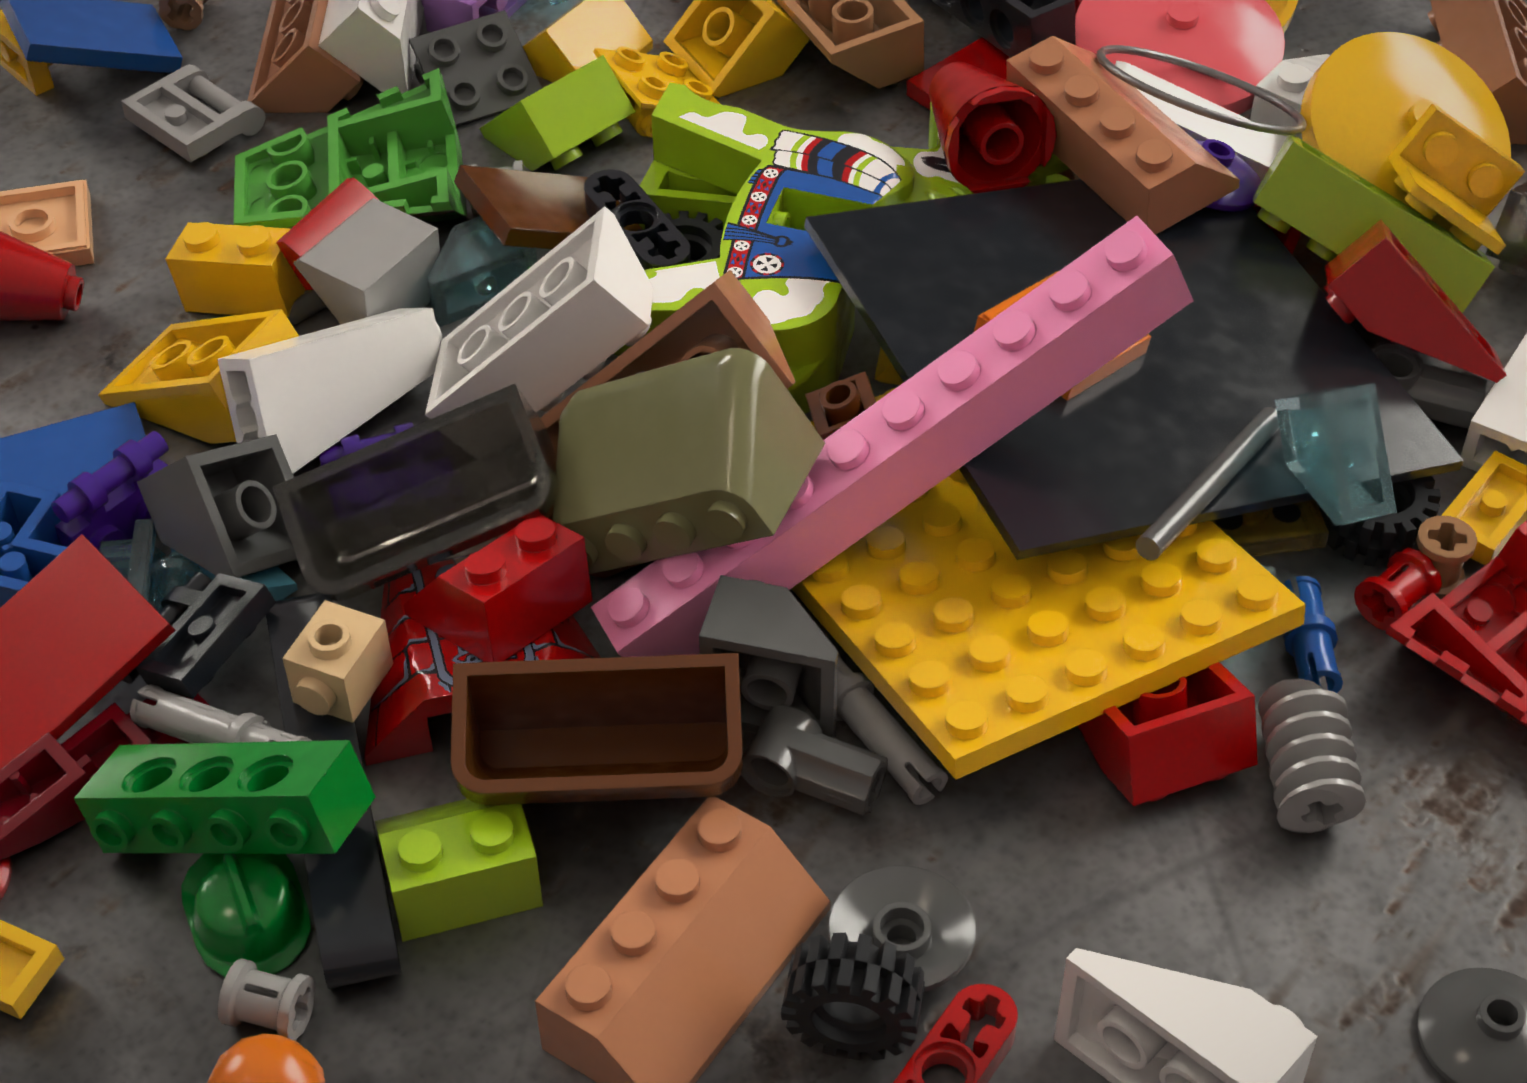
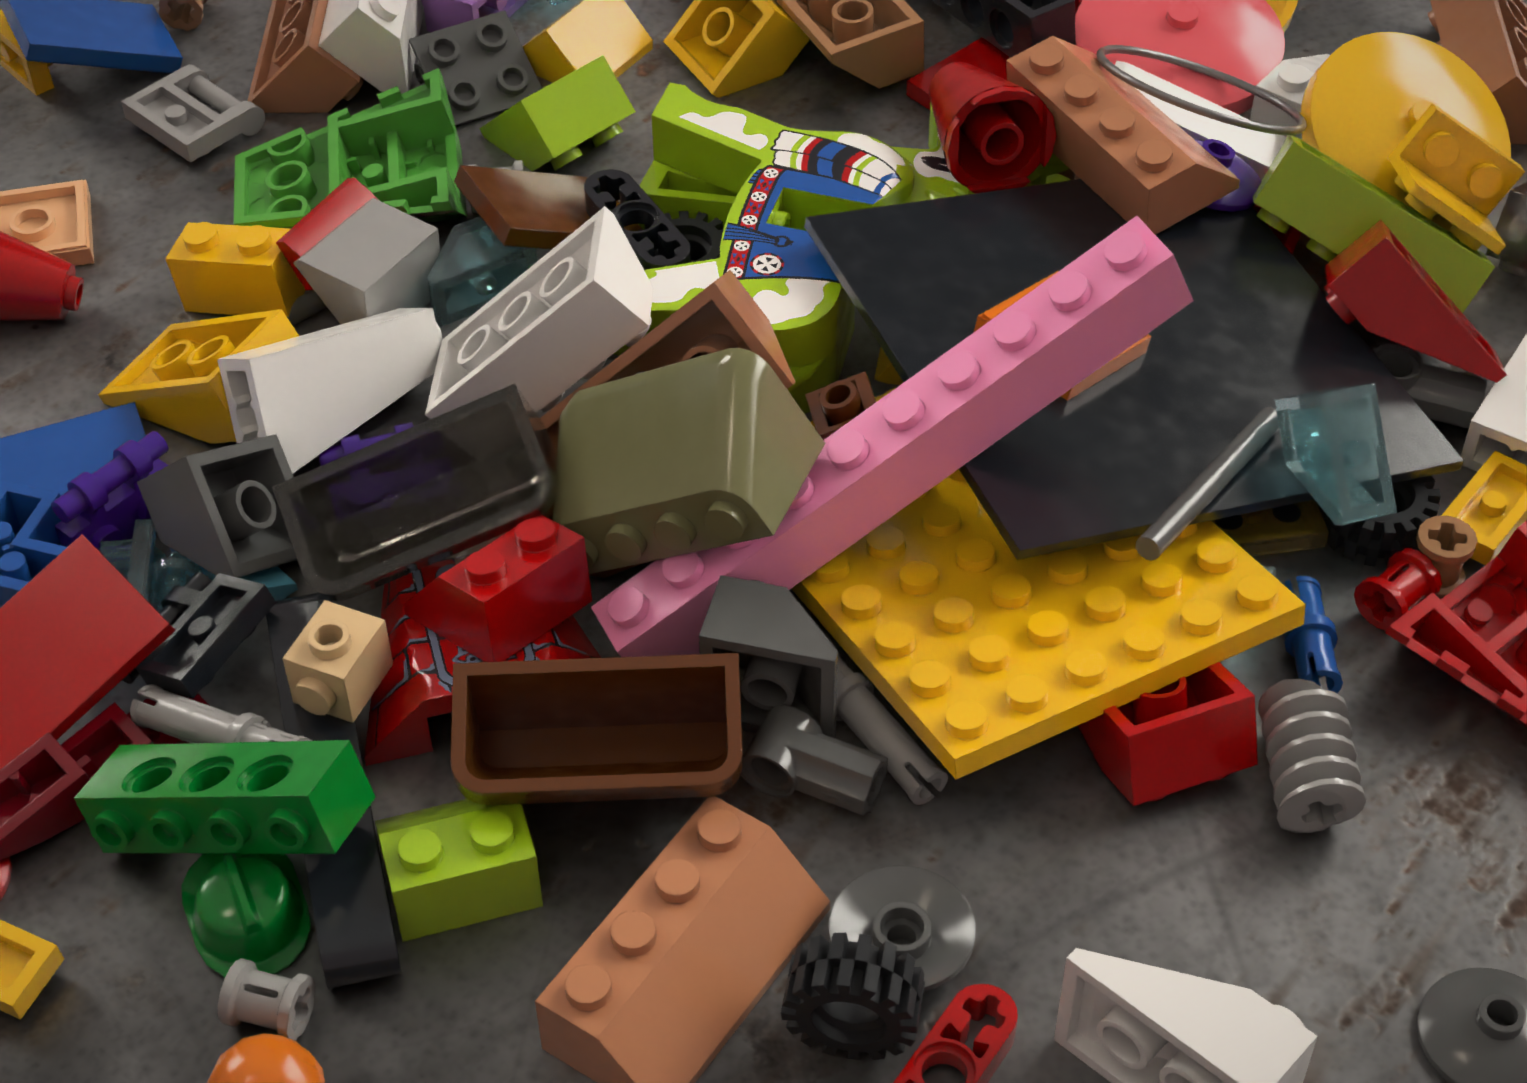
yellow hinge [593,46,720,138] -> none

